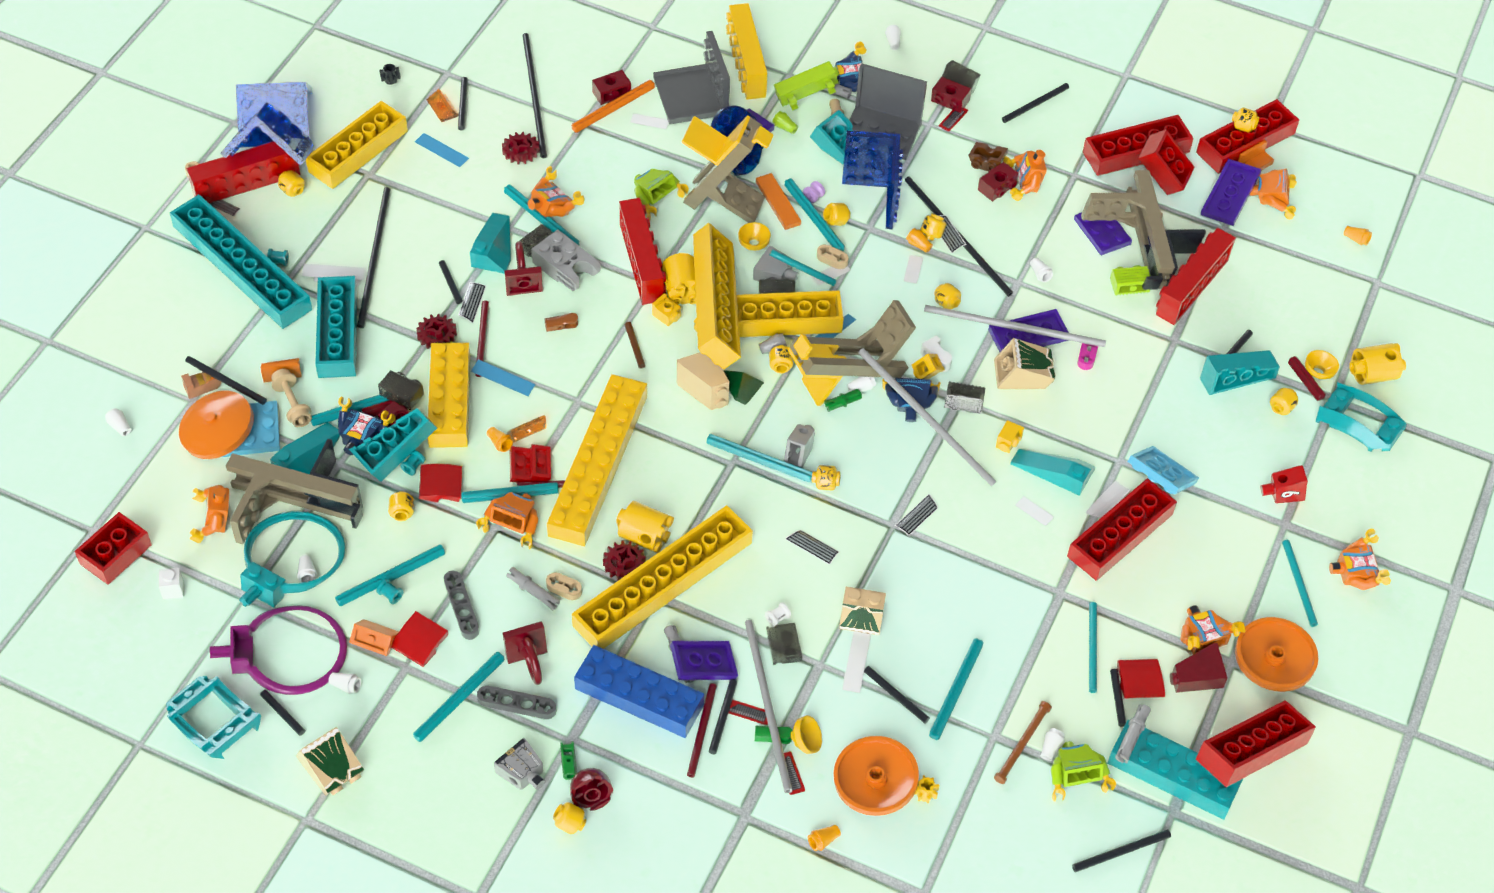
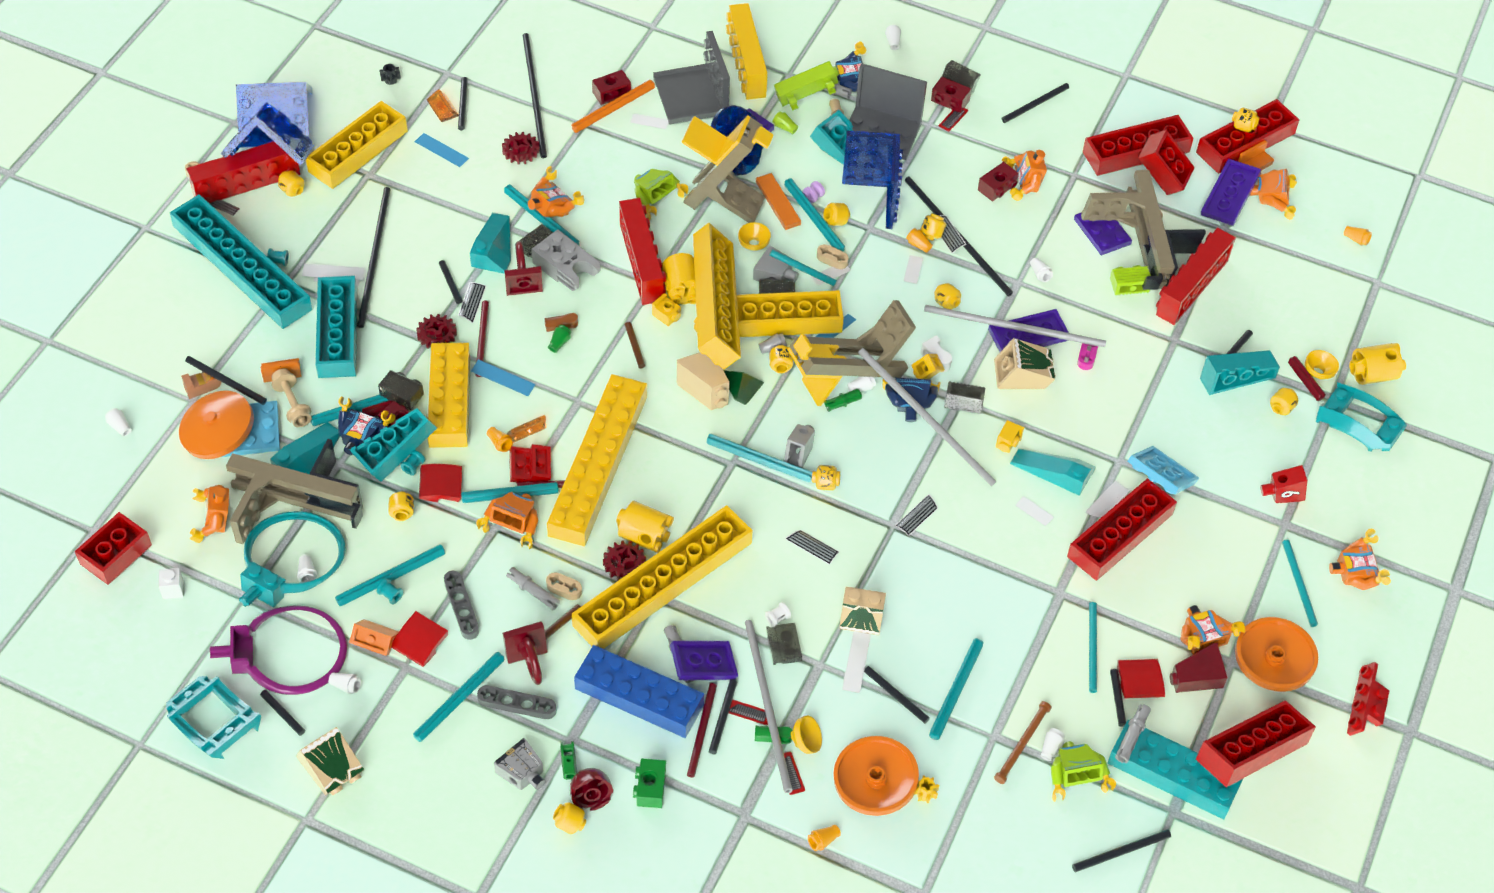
reddish brown cylinder [968,142,1008,171] -> none
none -> reddish brown bar [545,604,581,640]
none -> green cone [548,325,572,353]
none -> green brick [633,758,666,808]
none -> red bracket [1347,662,1390,736]

